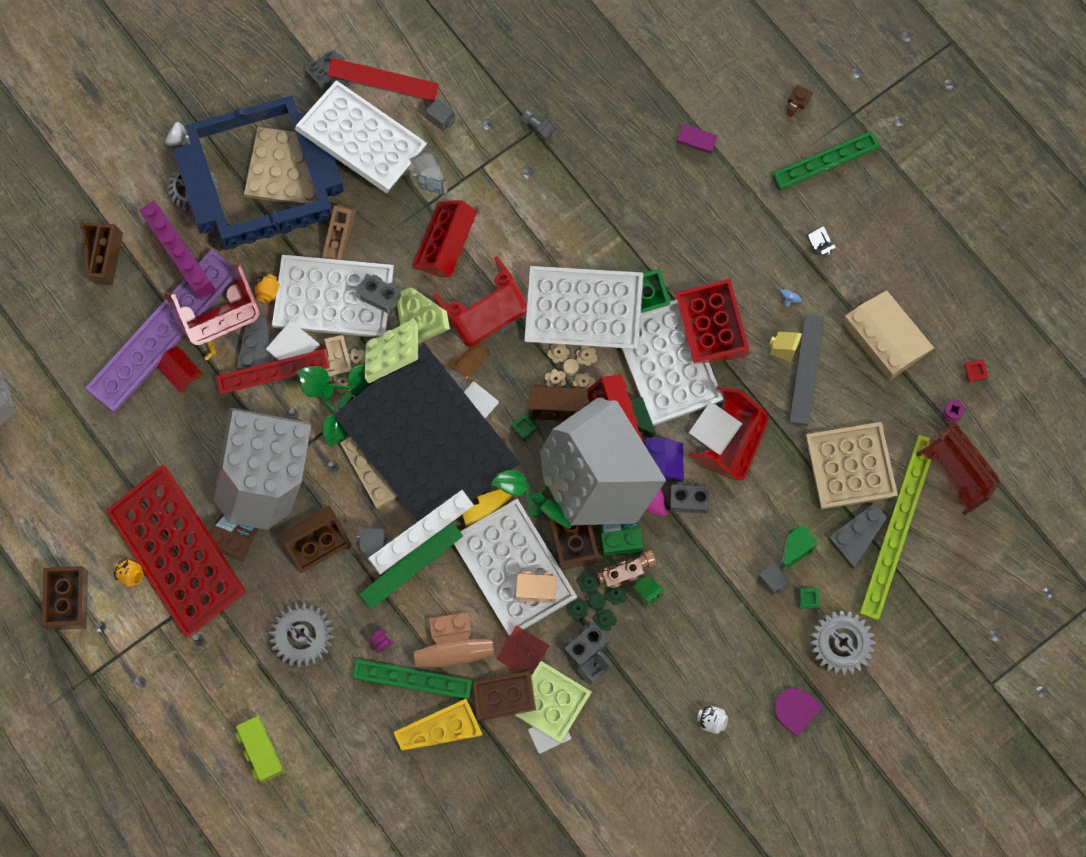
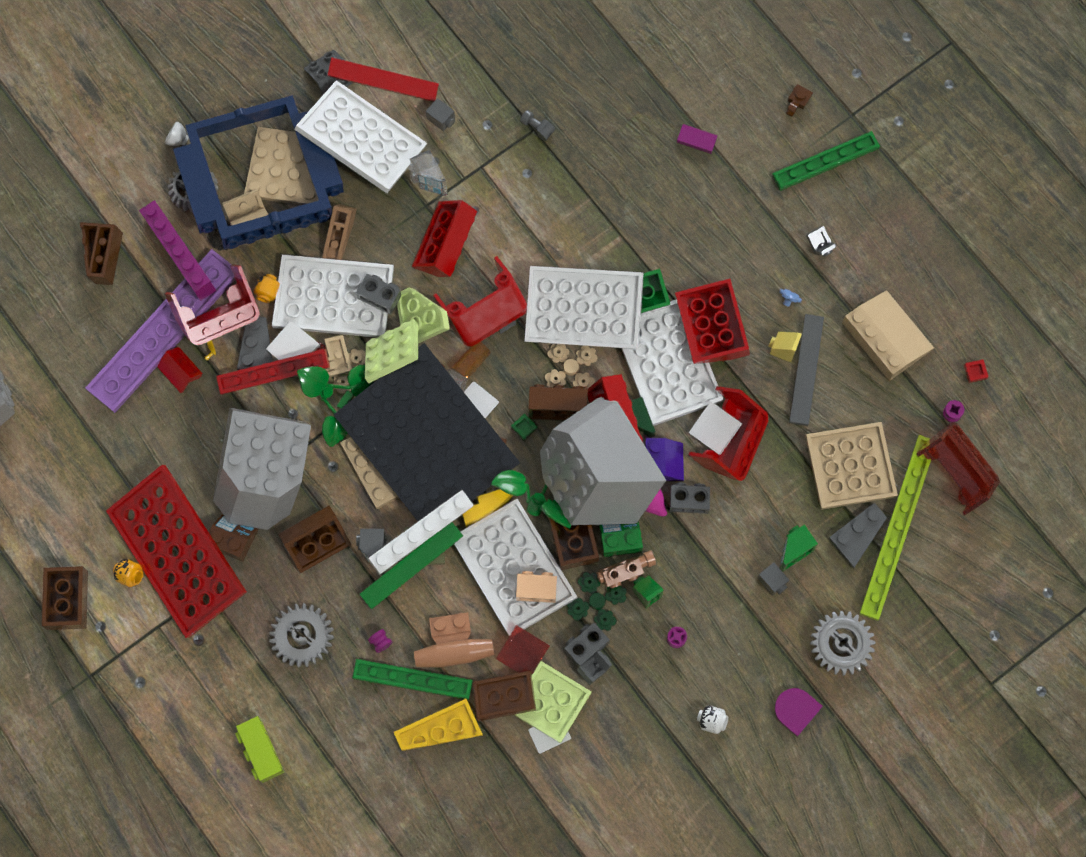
green tile [799,588,820,609] -> none
none -> tan bracket [222,189,268,225]
none -> magenta wheel [667,627,687,648]

